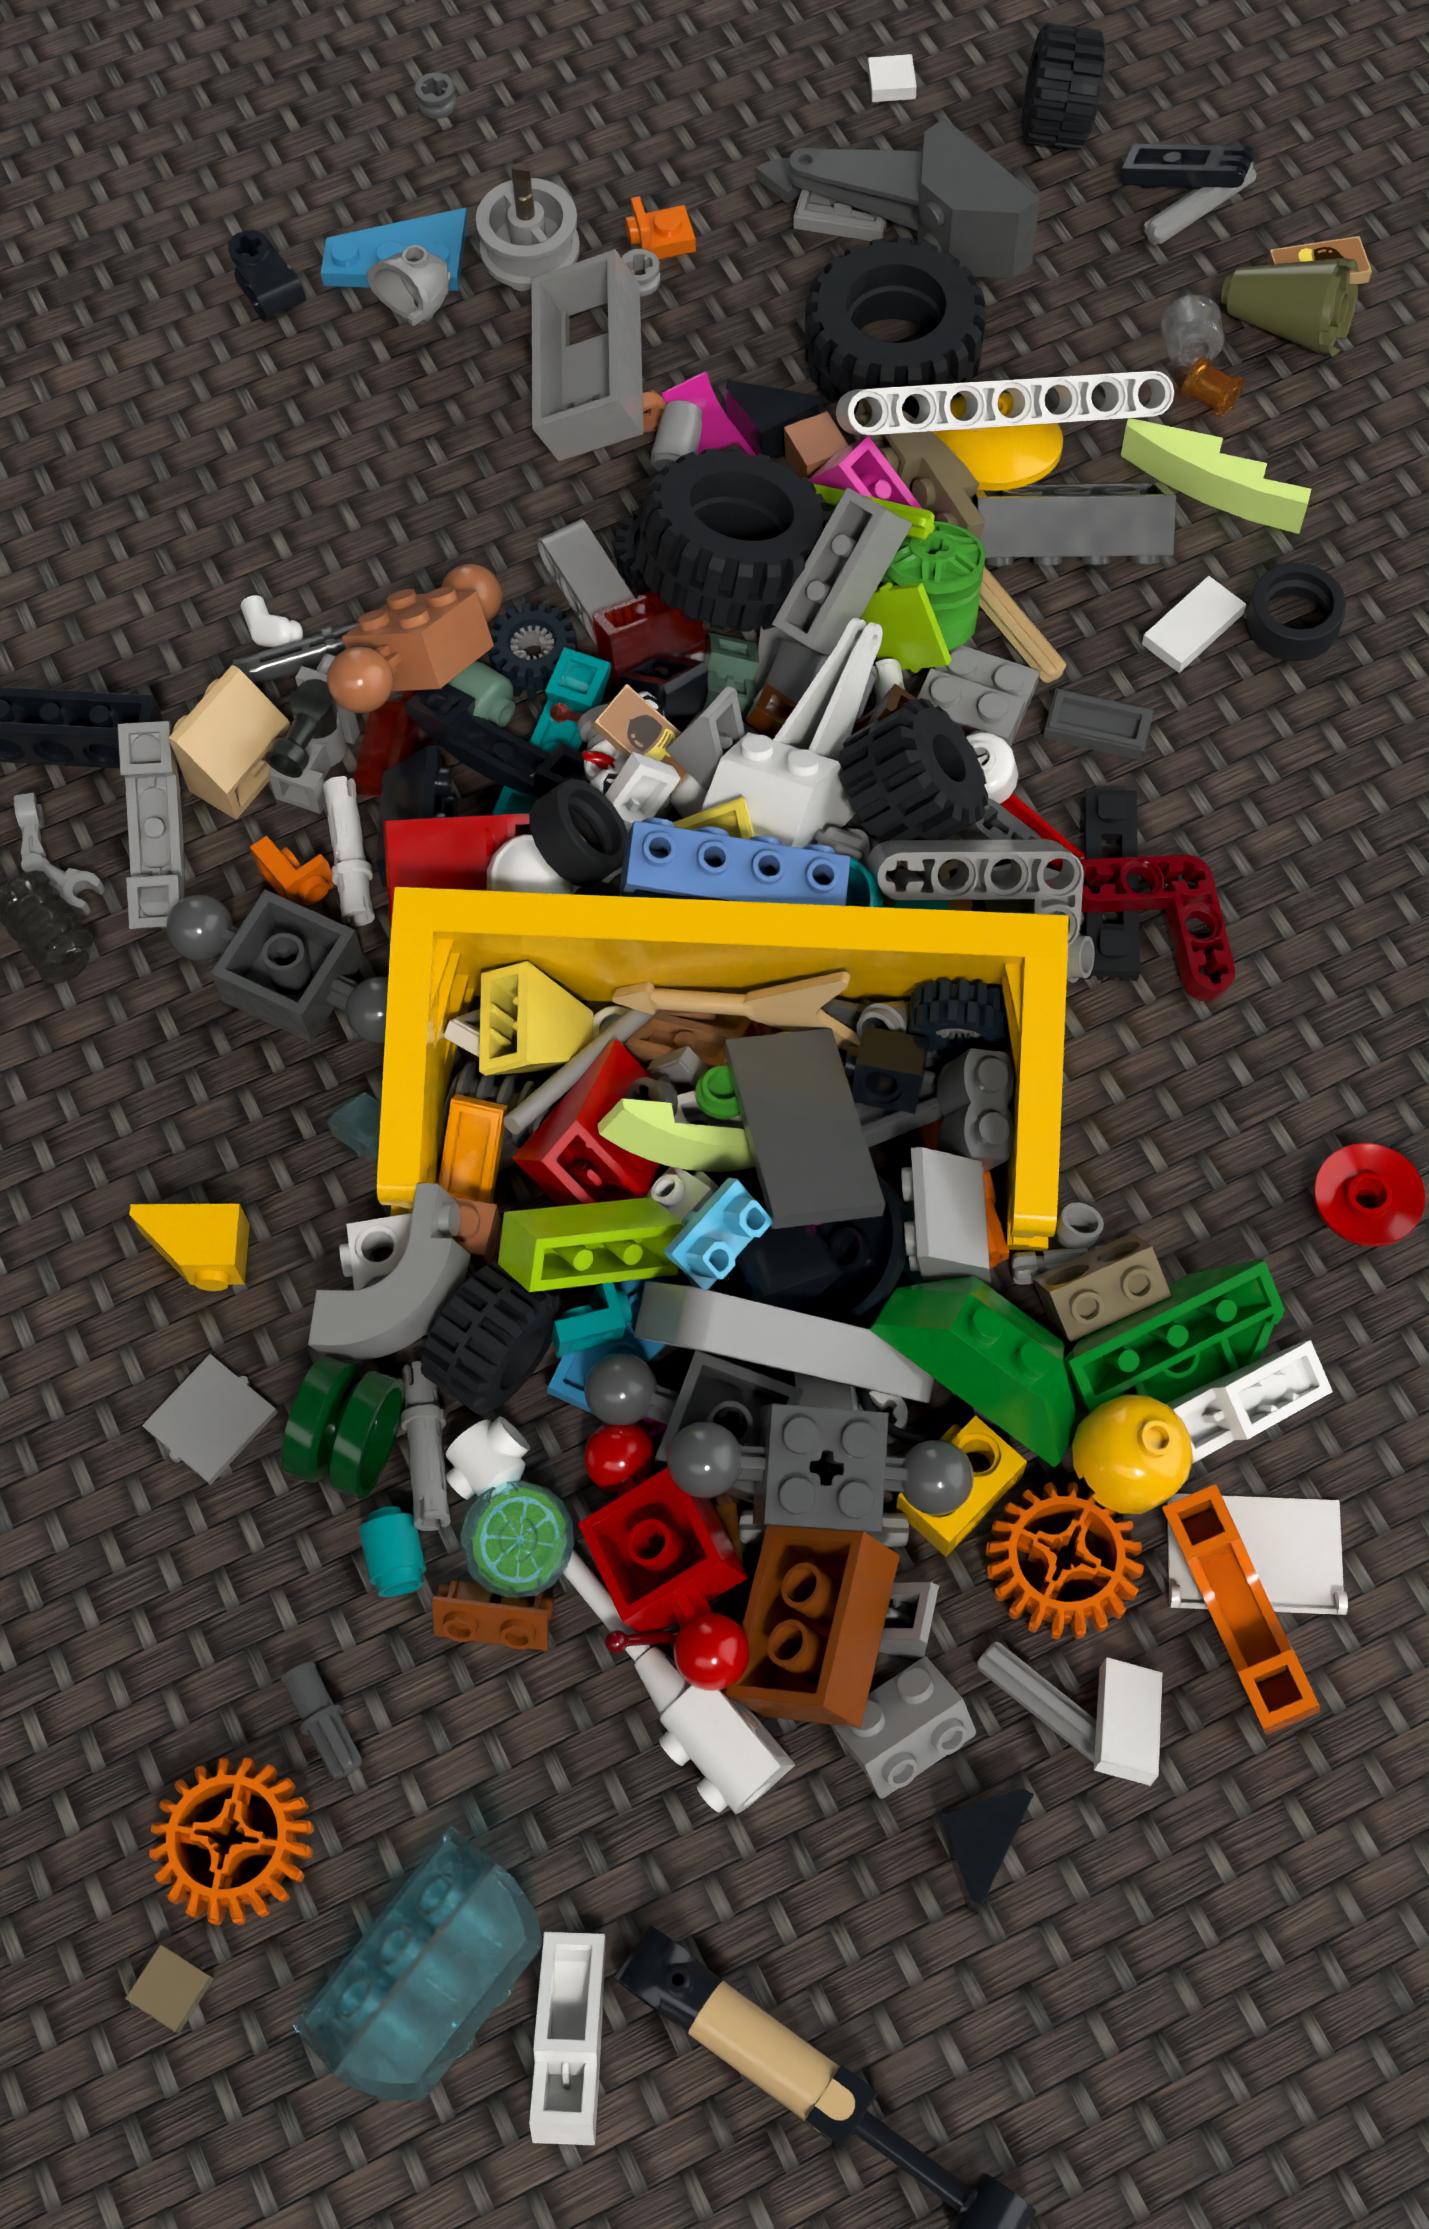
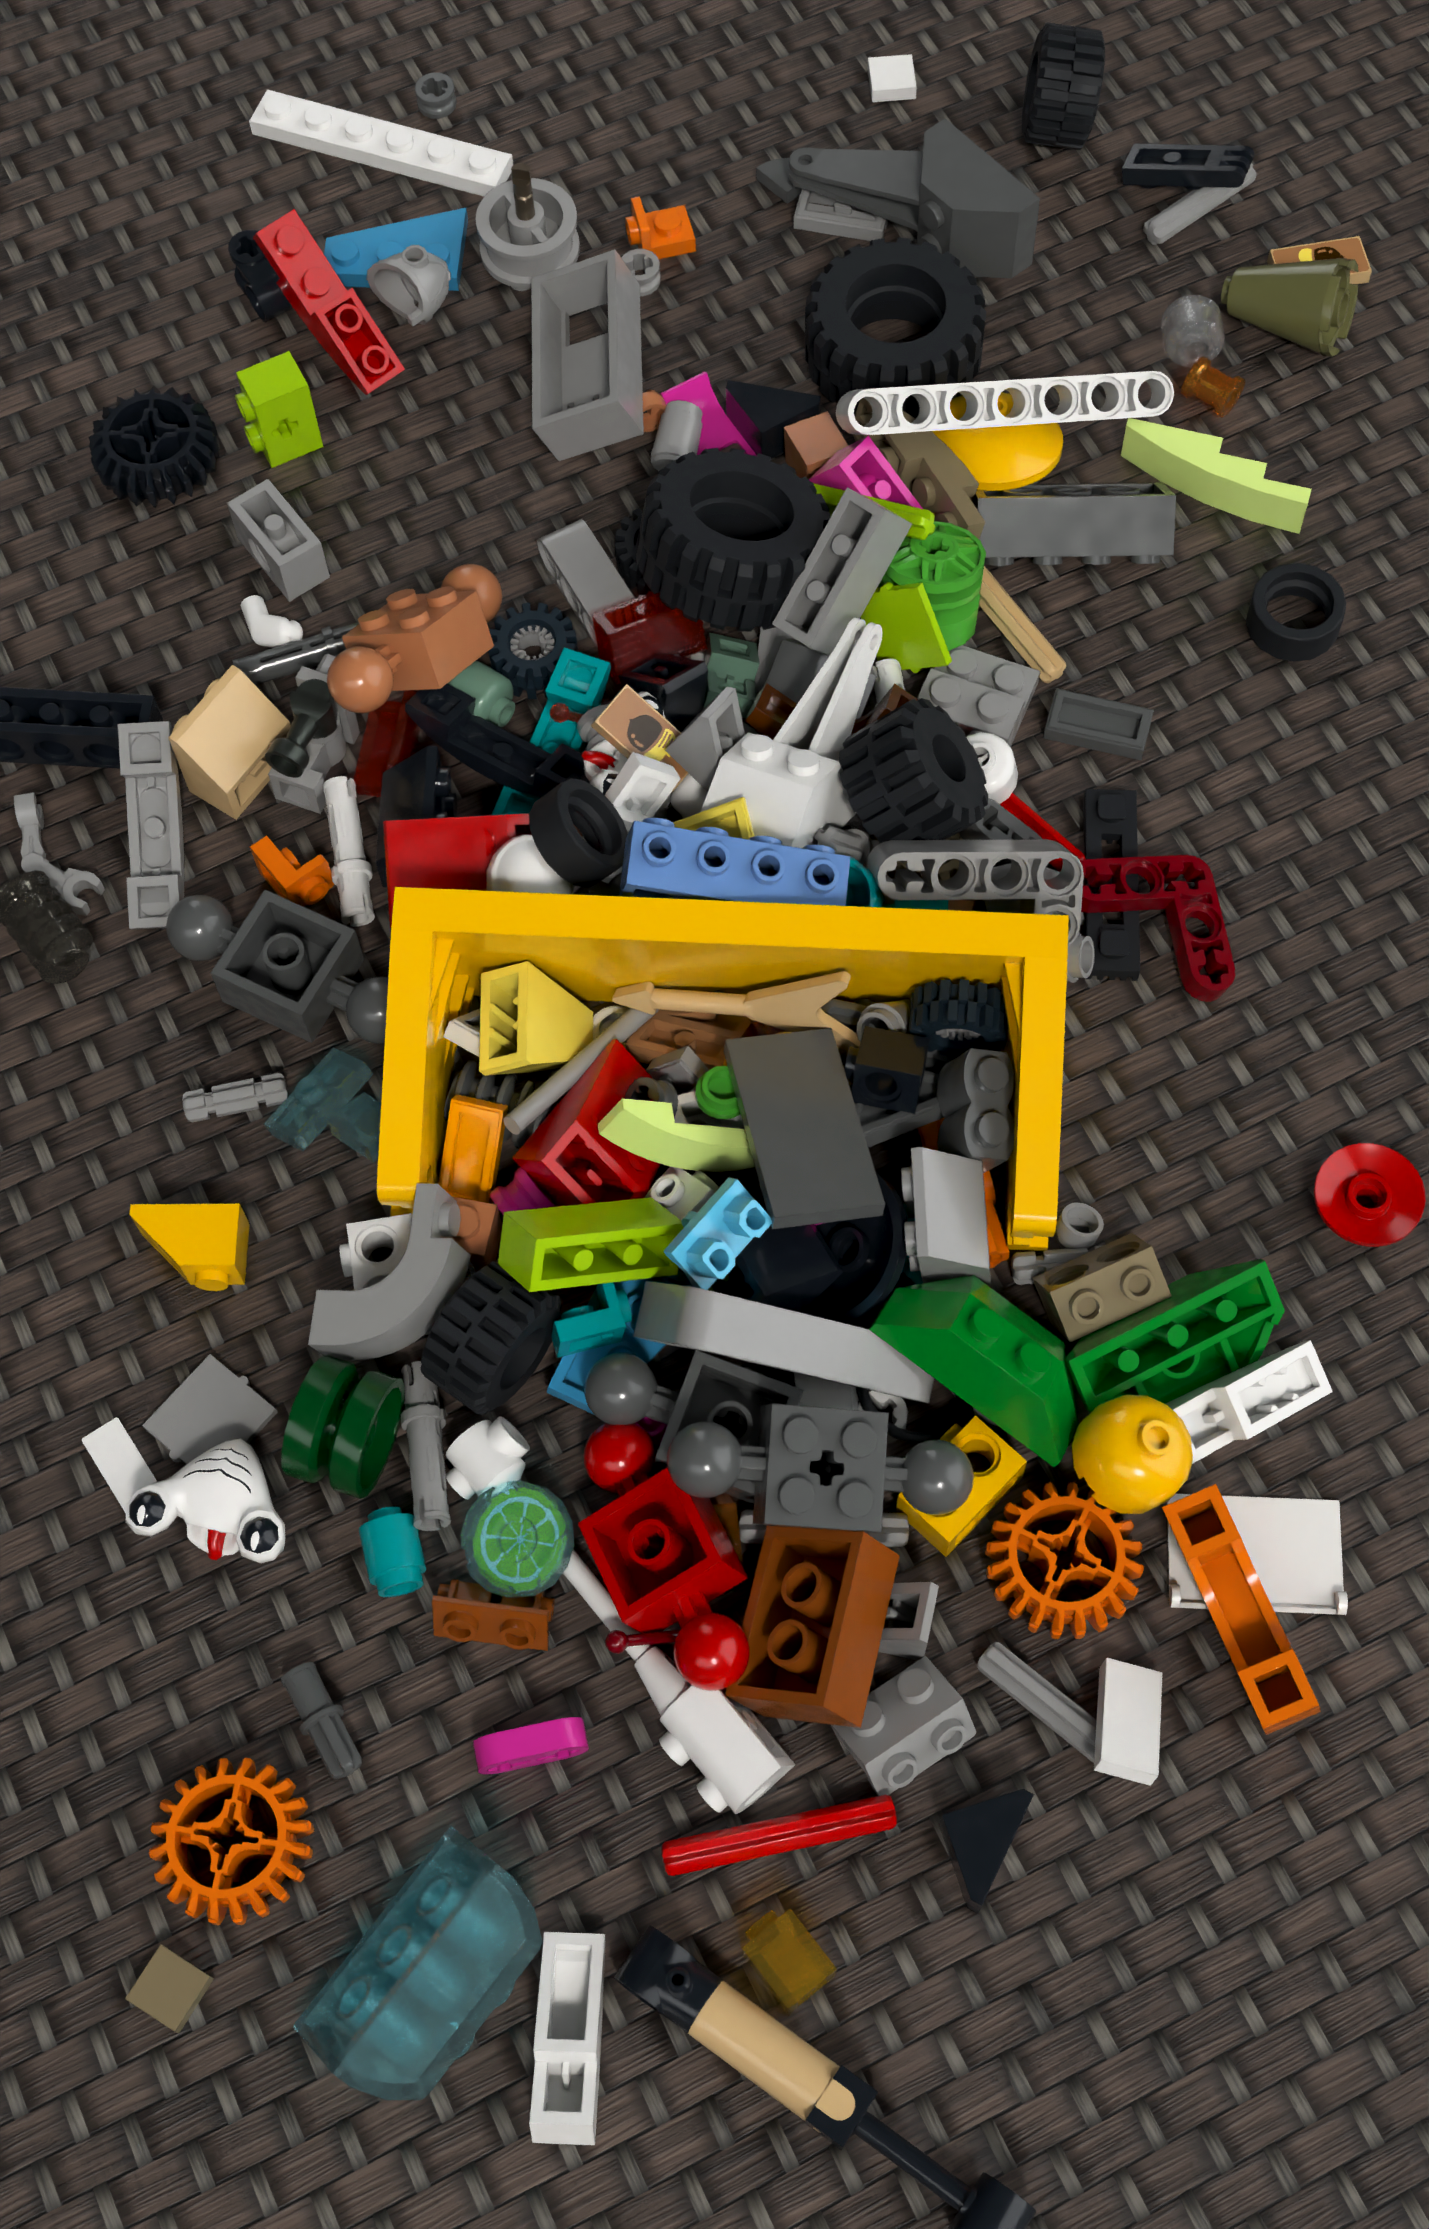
white tile [1142,576,1246,673] -> none
none -> white sticker [82,1417,157,1513]
none -> black gear [89,385,220,508]
none -> white head [125,1439,285,1563]
none -> light grey axle [182,1073,289,1122]
none -> light grey brick [227,479,330,602]
none -> lime brick [235,351,323,468]
none -> white plate [249,90,513,197]
none -> slope [253,209,405,395]
none -> clear light blue plate [263,1048,373,1151]
none -> dark pink beam [473,1717,589,1774]
none -> dark pink wheel [489,1167,558,1215]
none -> red axle [661,1794,897,1876]
none -> clear yellow brick [742,1909,837,2015]

